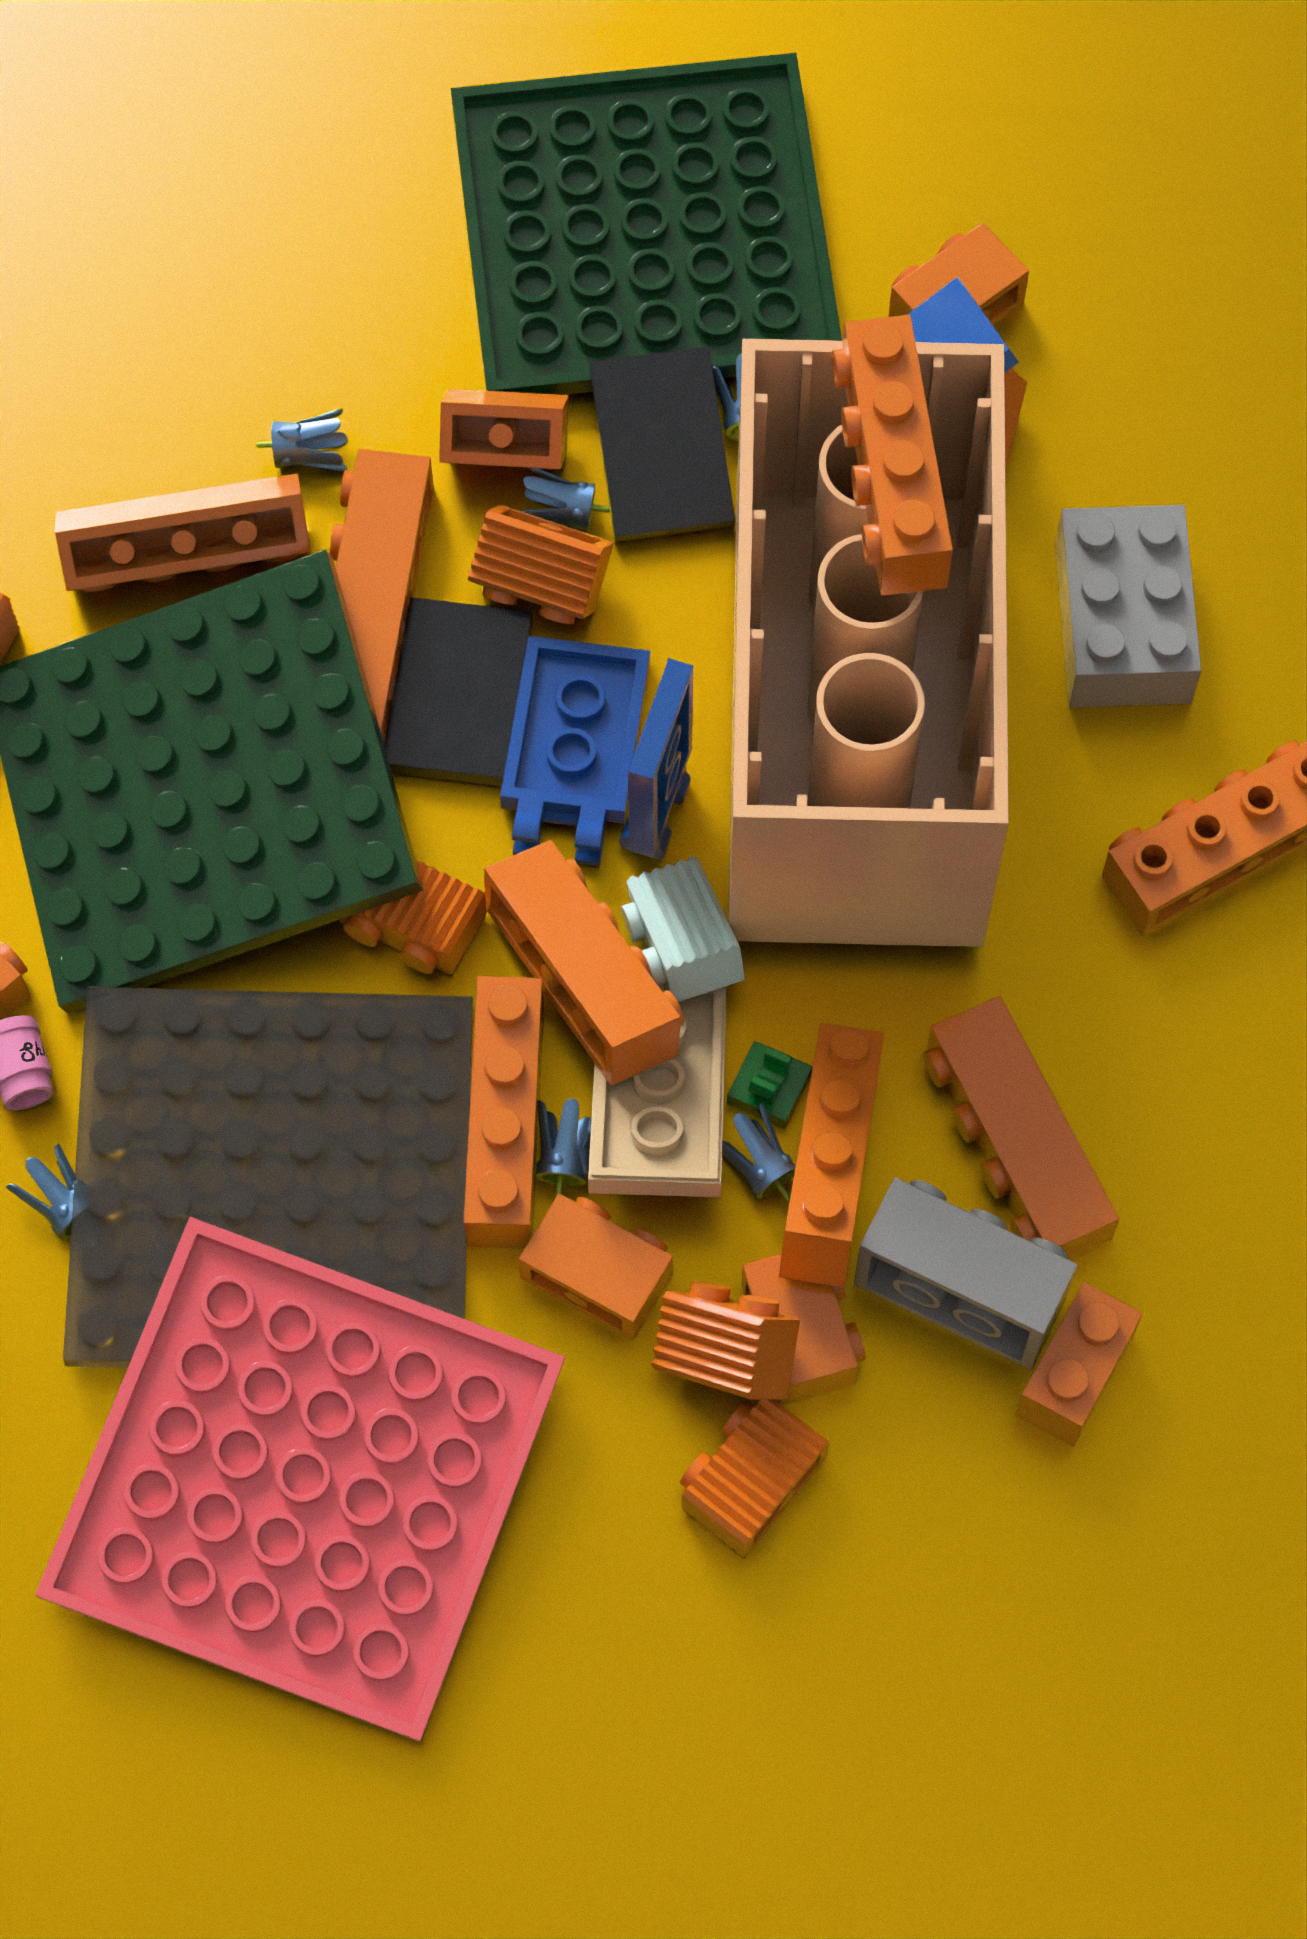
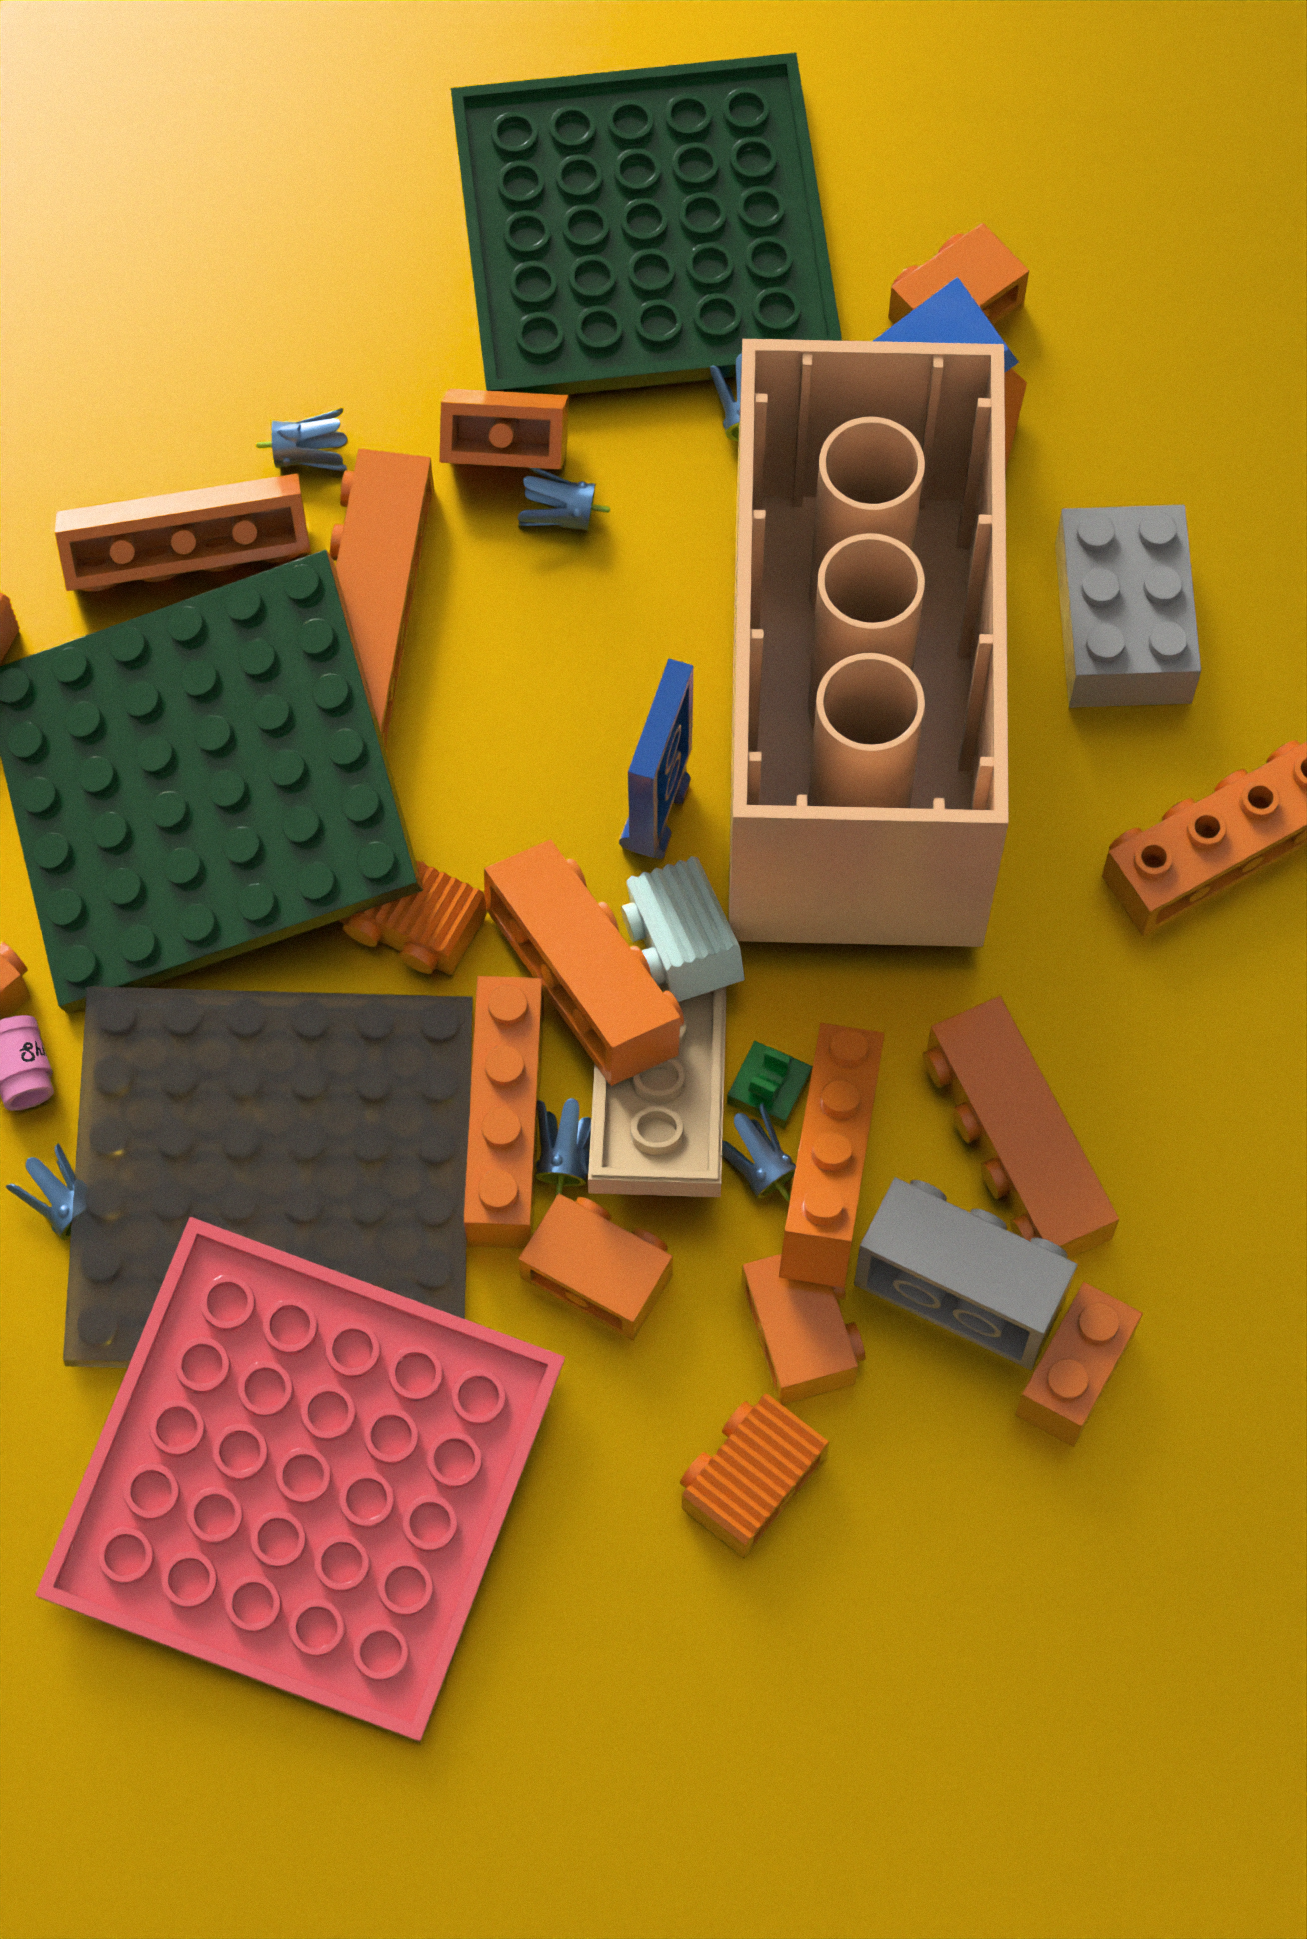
black tile [384,597,533,786] -> none
orange brick [468,505,614,624] -> none
blue tile [500,636,650,866] -> none
black tile [589,347,735,542] -> none
orange brick [651,1281,800,1400] -> none
orange brick [832,315,953,596] -> none

